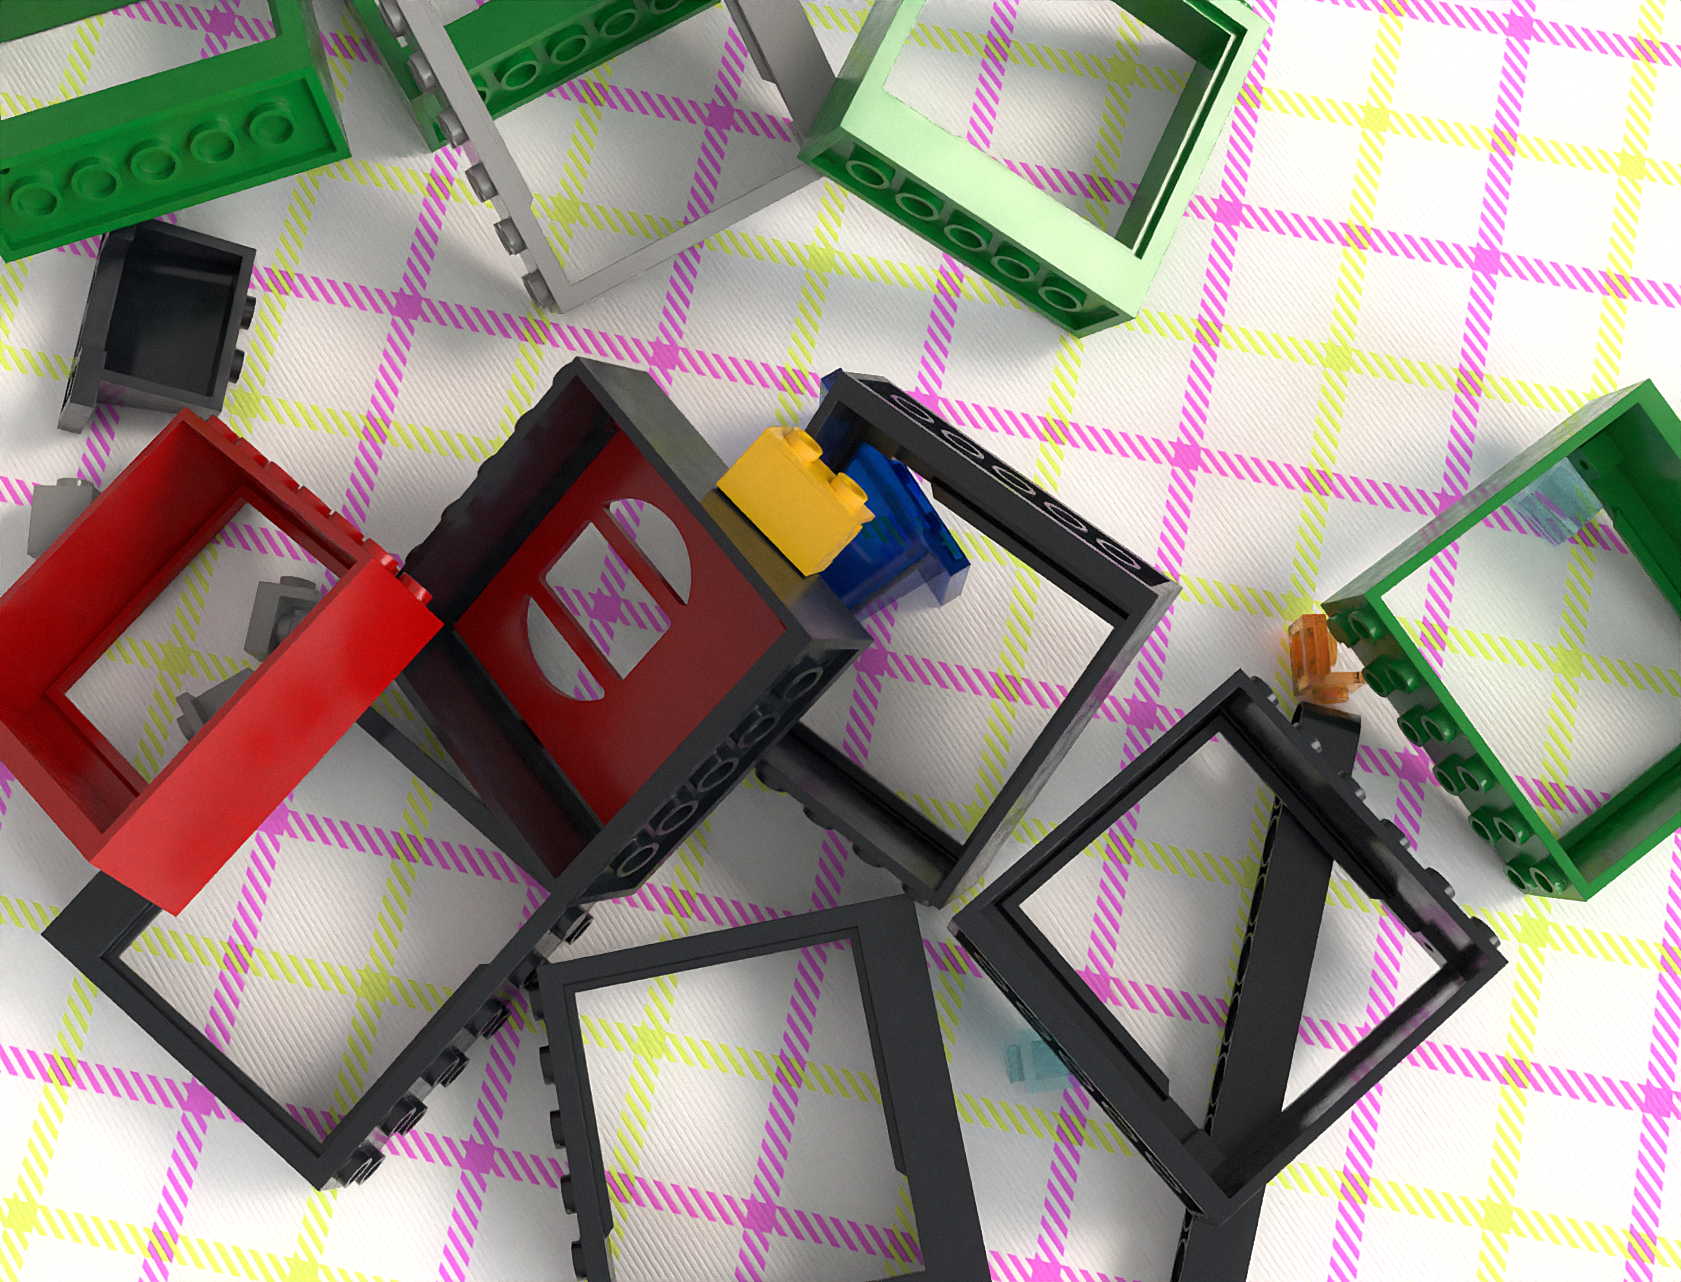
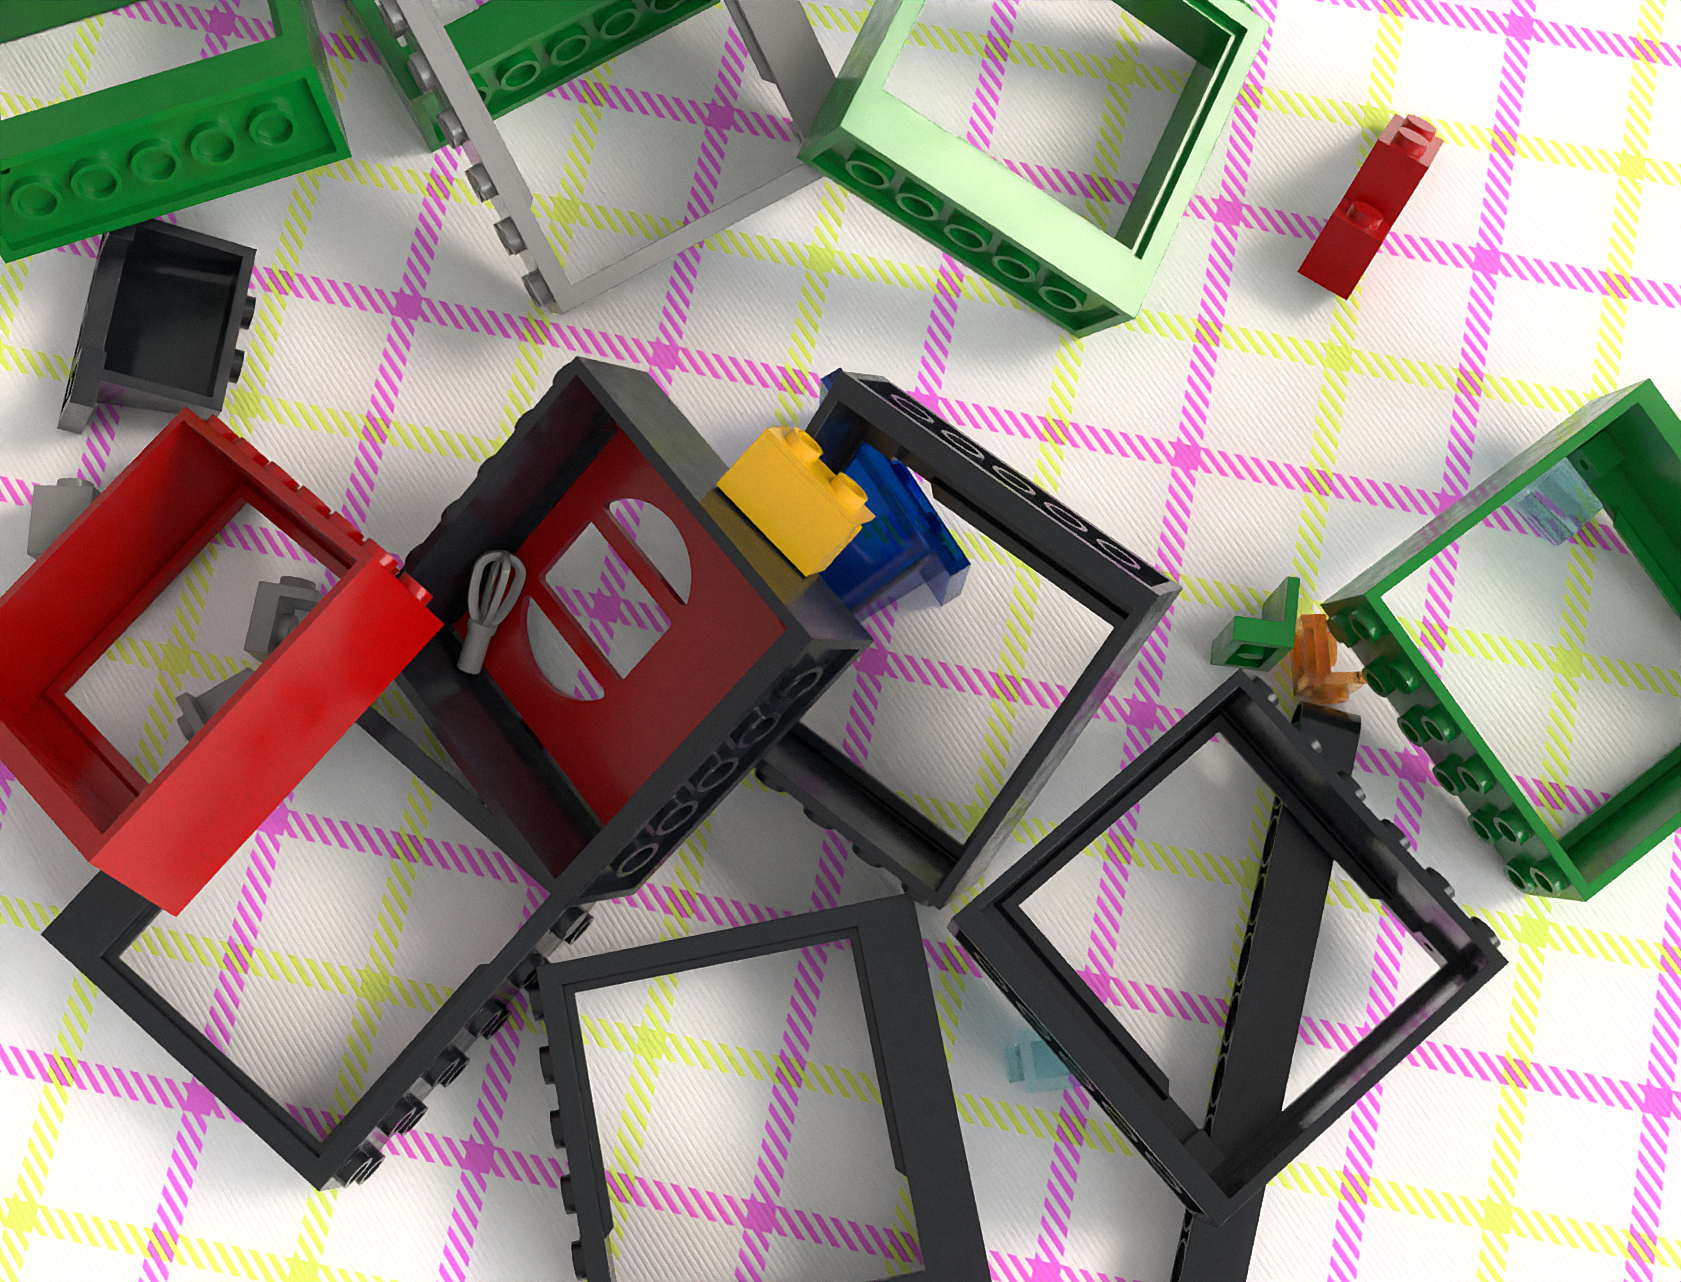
none -> light grey piece [457,549,526,674]
none -> green panel [1210,576,1300,672]
none -> red arch [1297,113,1444,301]

